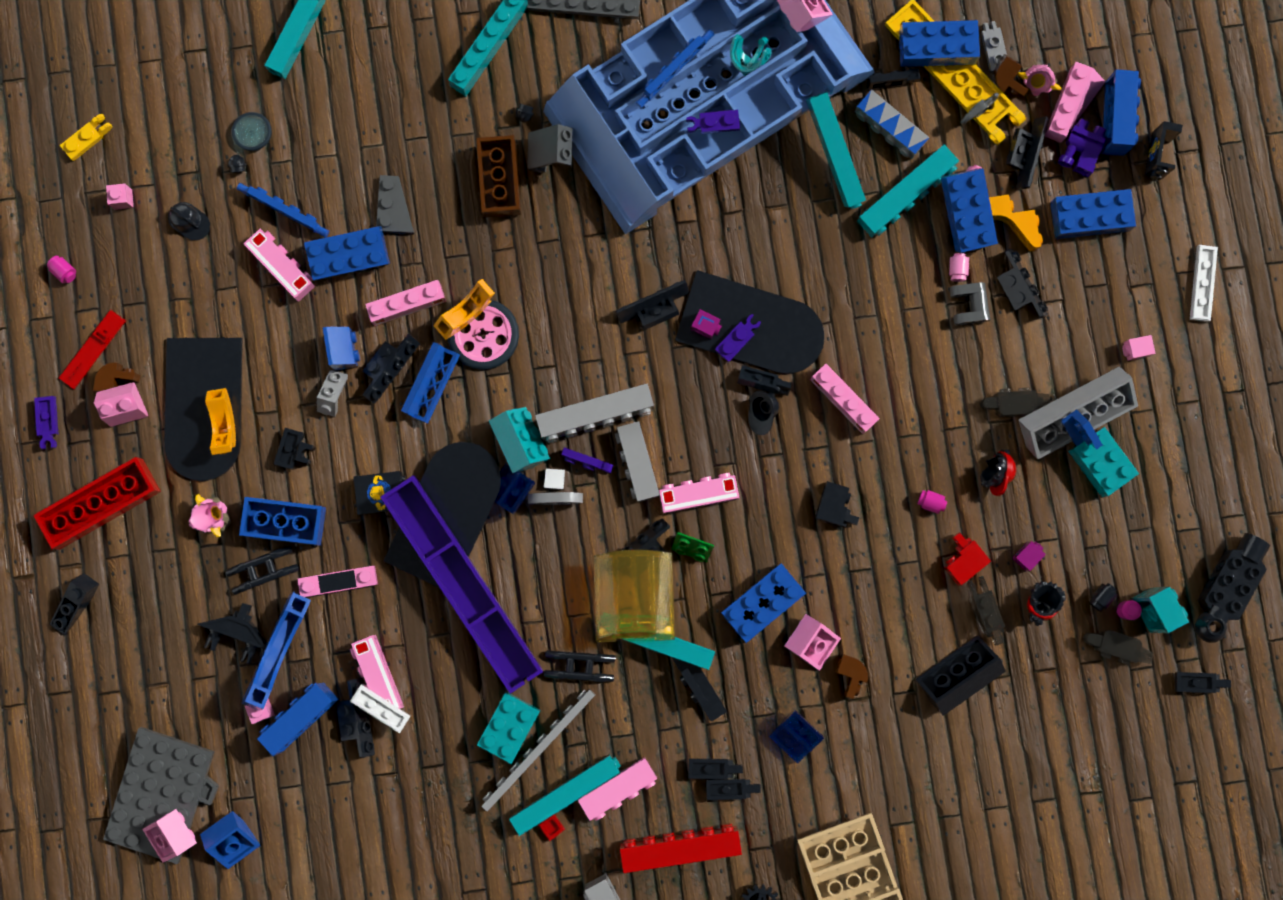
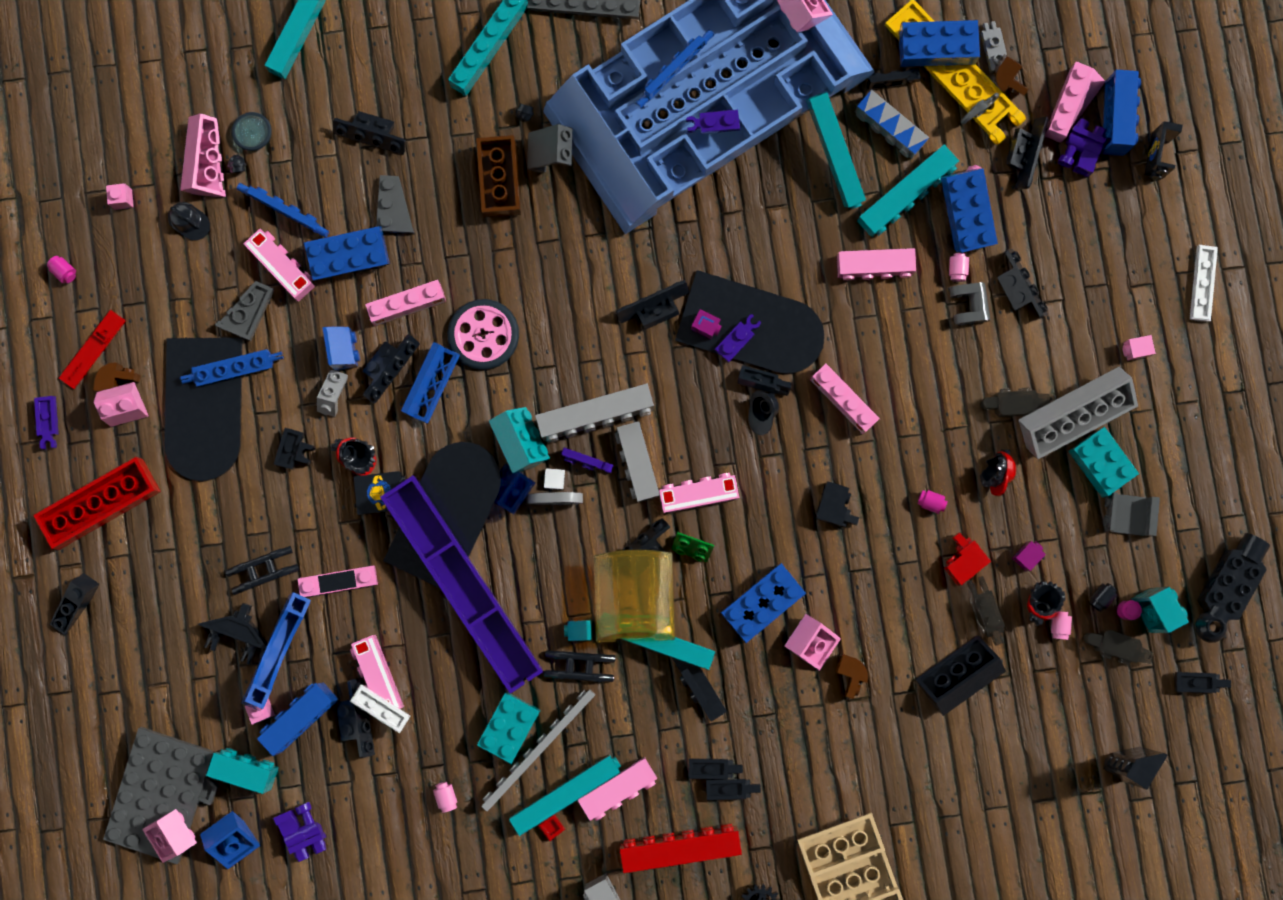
yellow hinge [60,114,112,161] -> none
bright pink hair [189,494,231,537] -> none
light orange arch [205,388,236,455] -> none
blue brick [239,497,326,546] -> none
light orange arch [433,279,495,340] -> none
teal helmet [730,34,771,76] -> none
clear blue brick [769,710,824,763] -> none
light orange arch [989,195,1043,251] -> none
bright pink hair [1017,64,1061,96] -> none
blue brick [1050,189,1136,239] -> none
blue bracket [1061,409,1103,450] -> none
none -> bright pink wedge [180,114,226,197]
none -> blue plate [181,349,284,386]
none -> teal brick [206,748,279,794]
none -> dark grey wing [215,281,274,341]
none -> dark purple hips [273,802,326,862]
none -> black hair [330,438,377,476]
none -> black bracket [333,111,406,155]
none -> bright pink brick [433,782,457,813]
none -> teal slope [564,620,592,641]
none -> bright pink brick [837,248,916,281]
none -> bright pink brick [1051,611,1072,640]
none -> dark grey panel [1103,492,1160,537]
none -> black slope [1103,747,1168,790]

